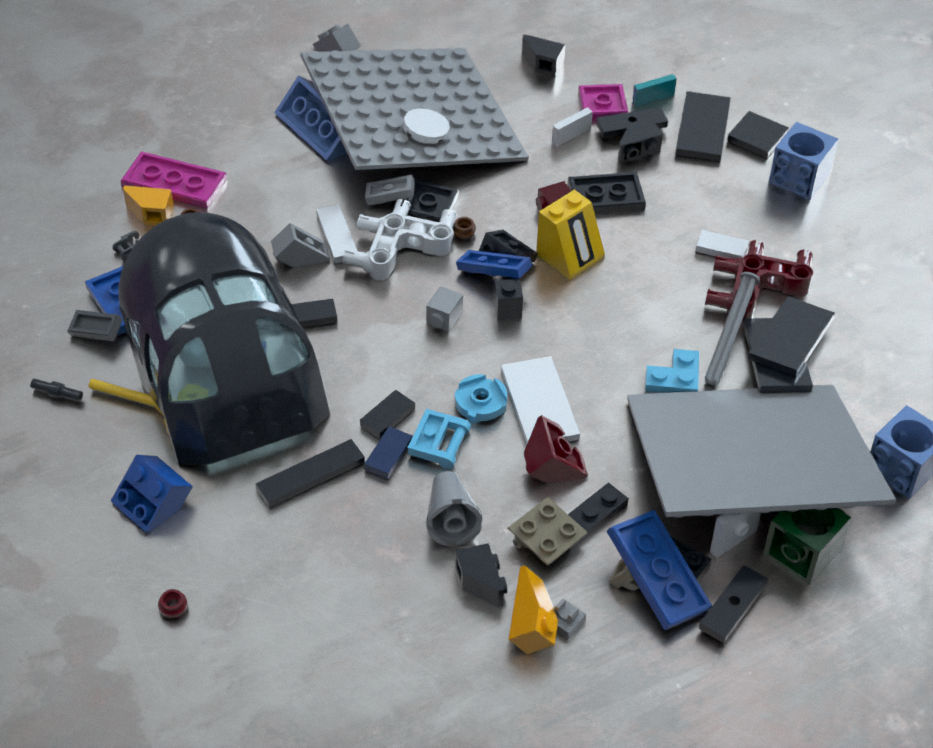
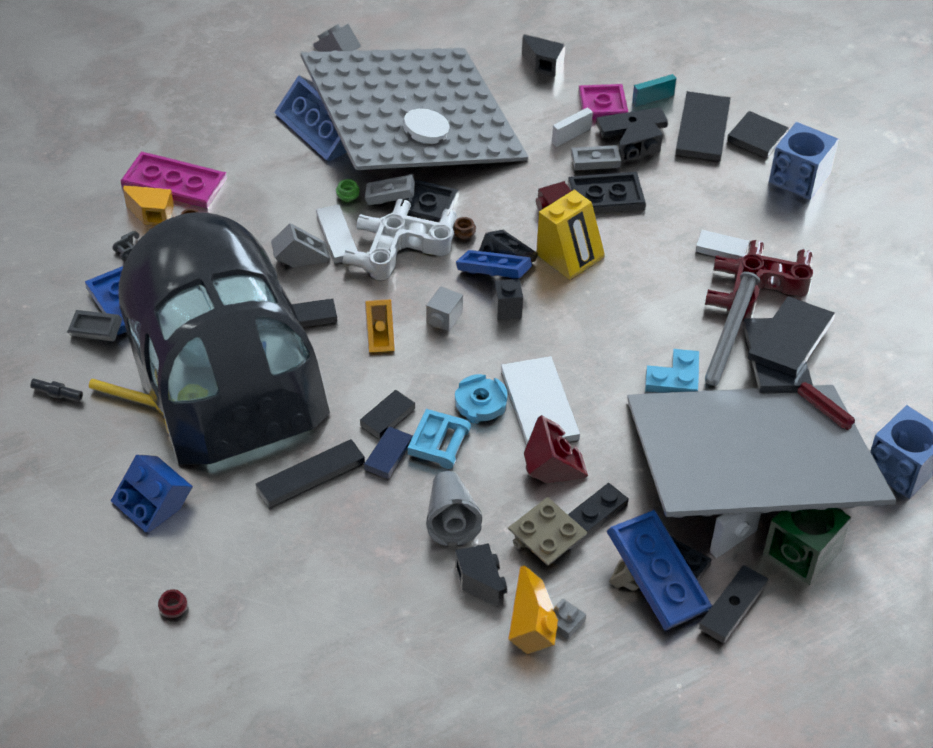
none -> bright green plate [336,179,360,201]
none -> light orange slope [365,299,395,353]
none -> light grey plate [571,145,621,170]
none -> dark red axle [798,382,855,430]

